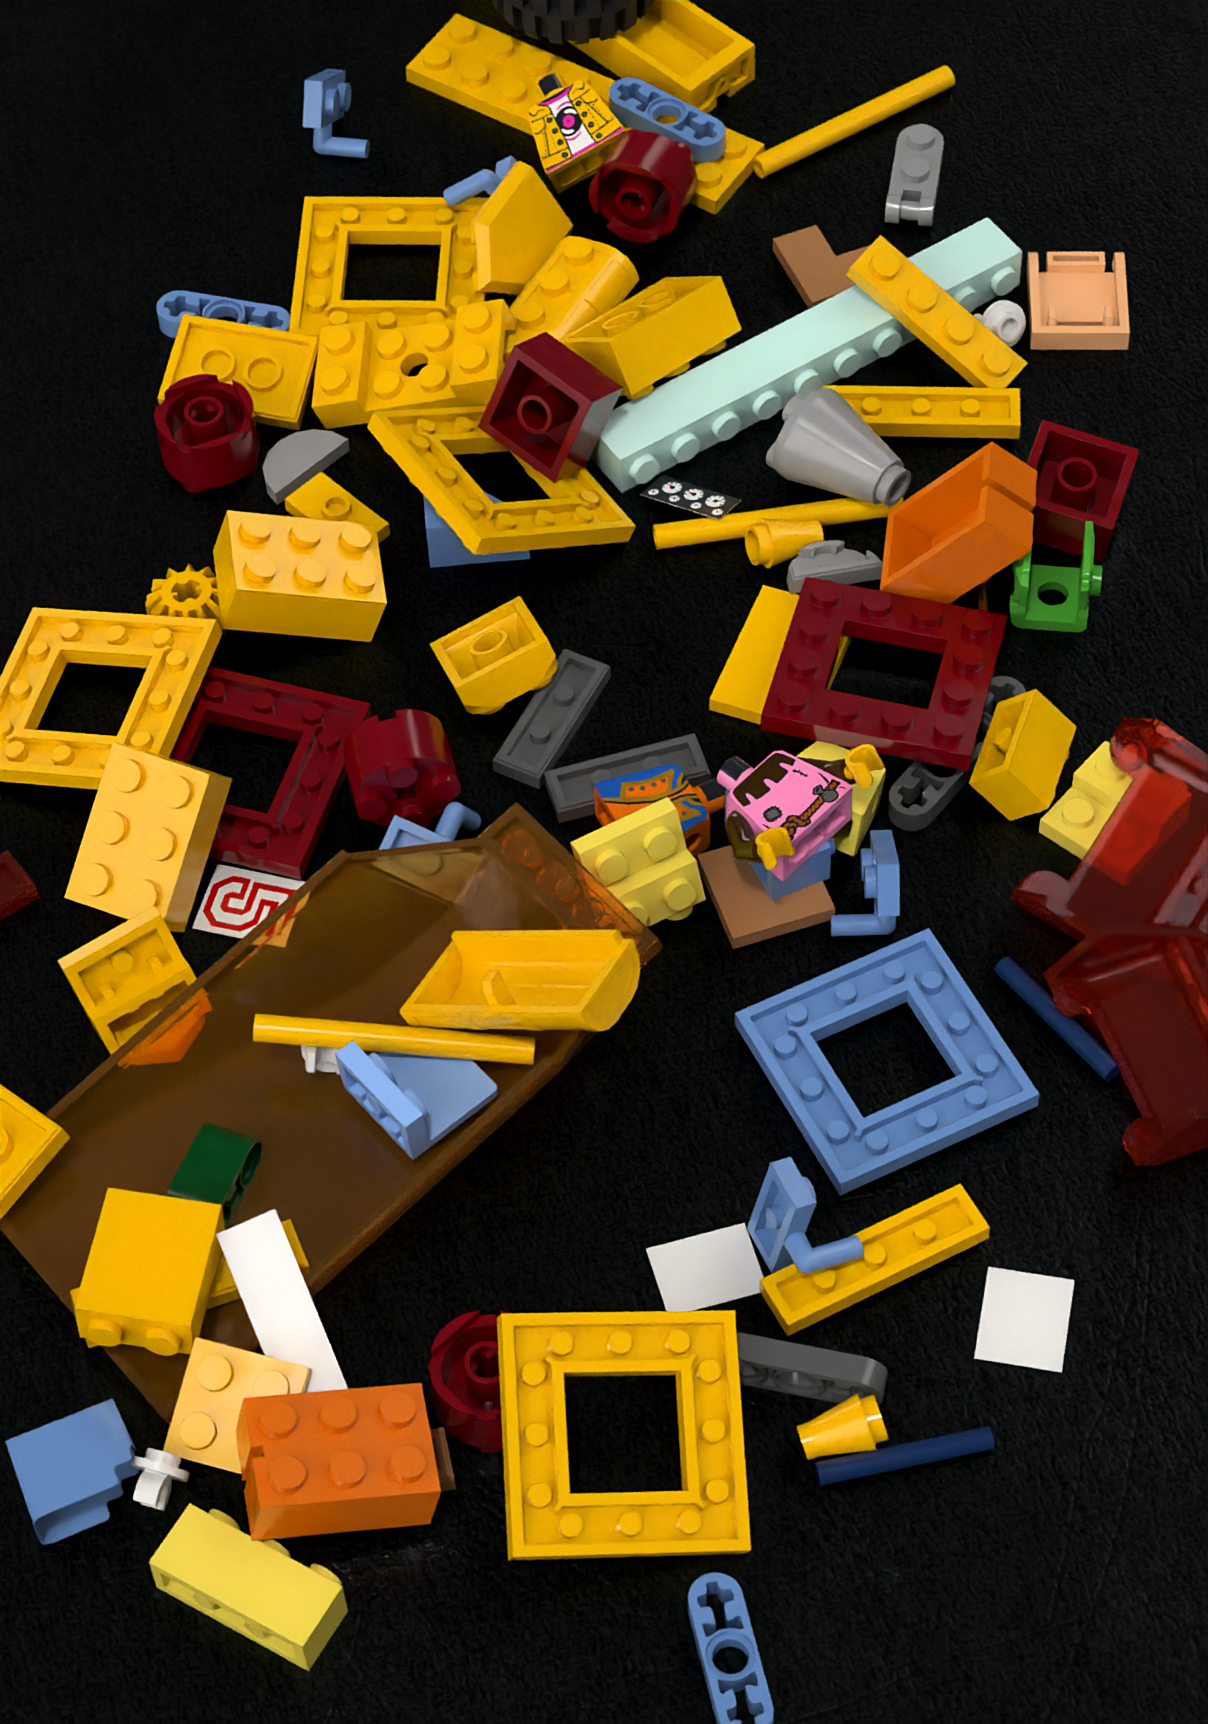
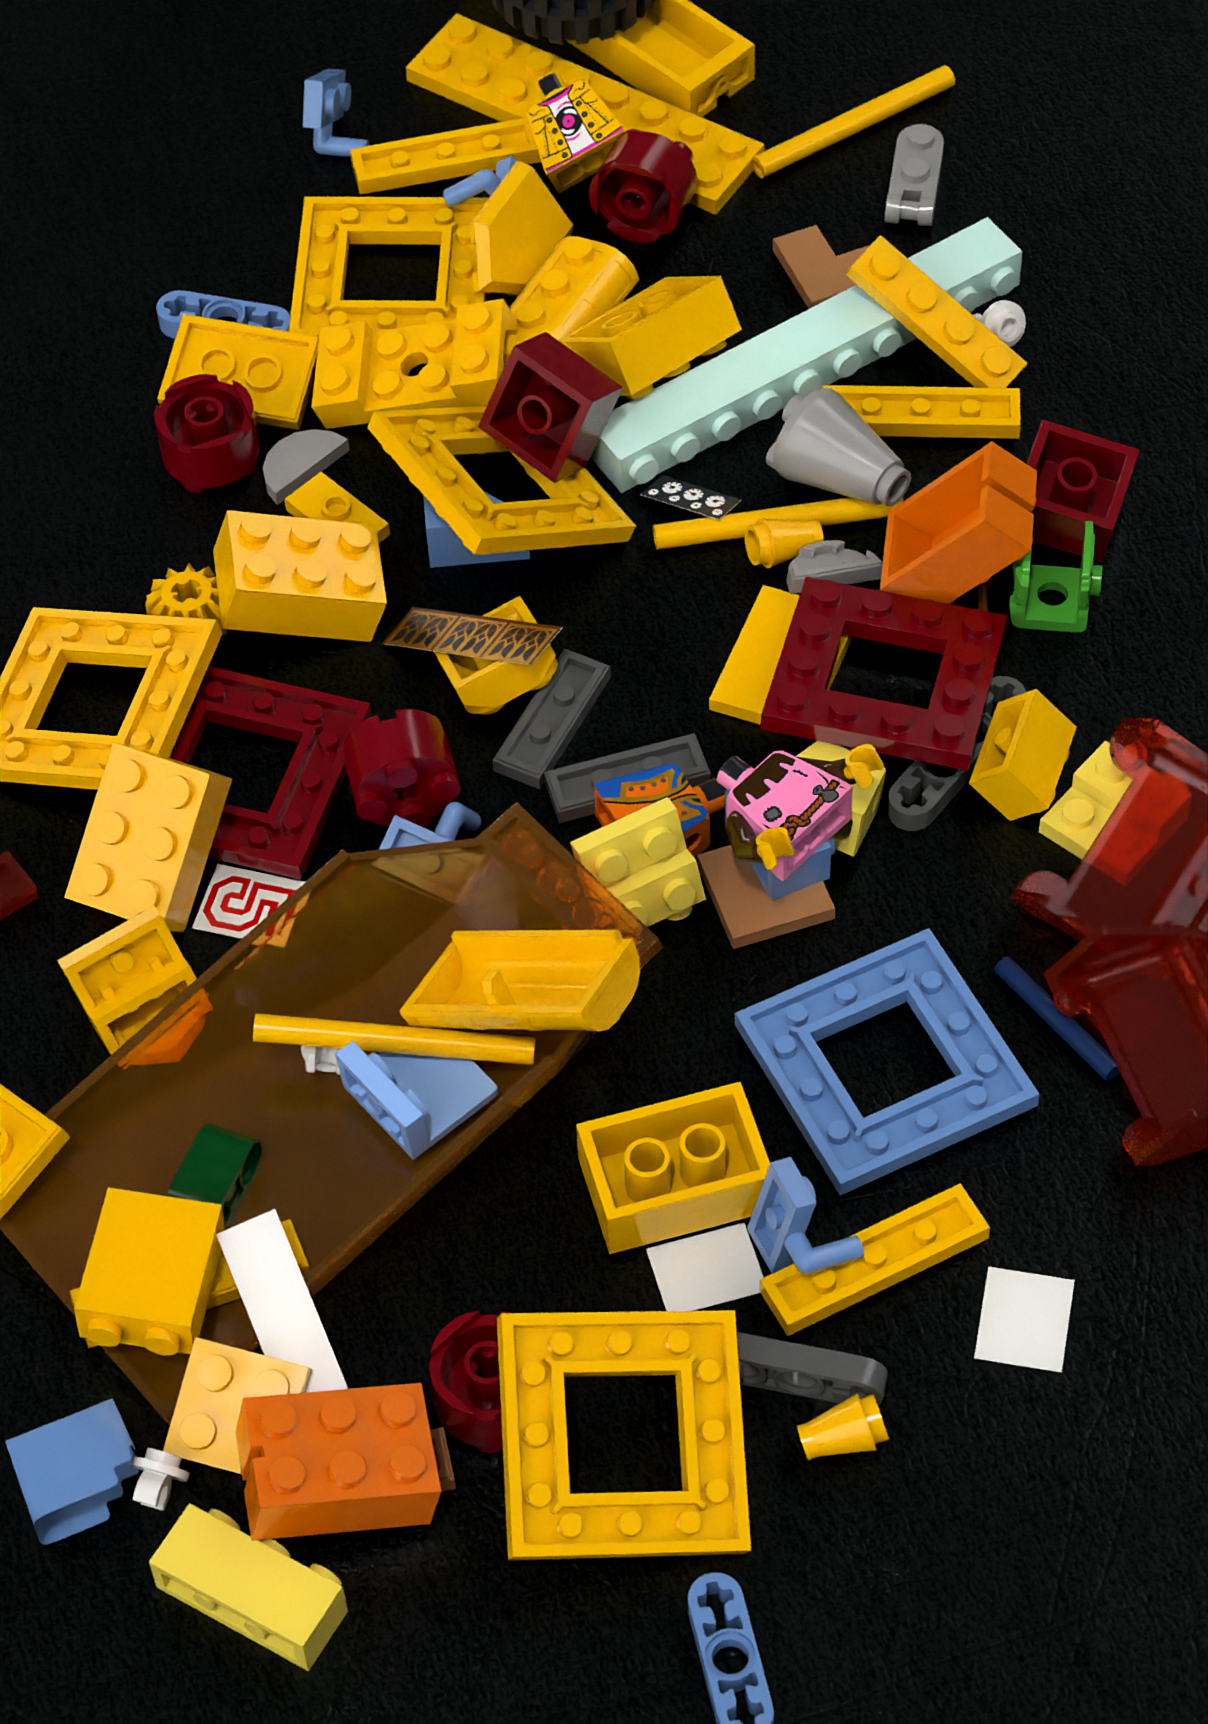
medium blue beam [609,78,725,163] -> none
dark blue bar [815,1426,994,1486] -> none
medium blue plate [830,830,900,937] -> none
light nougat container [1027,252,1130,350] -> none
none -> yellow plate [350,117,541,195]
none -> sticker [382,607,563,665]
none -> yellow brick [576,1082,770,1254]

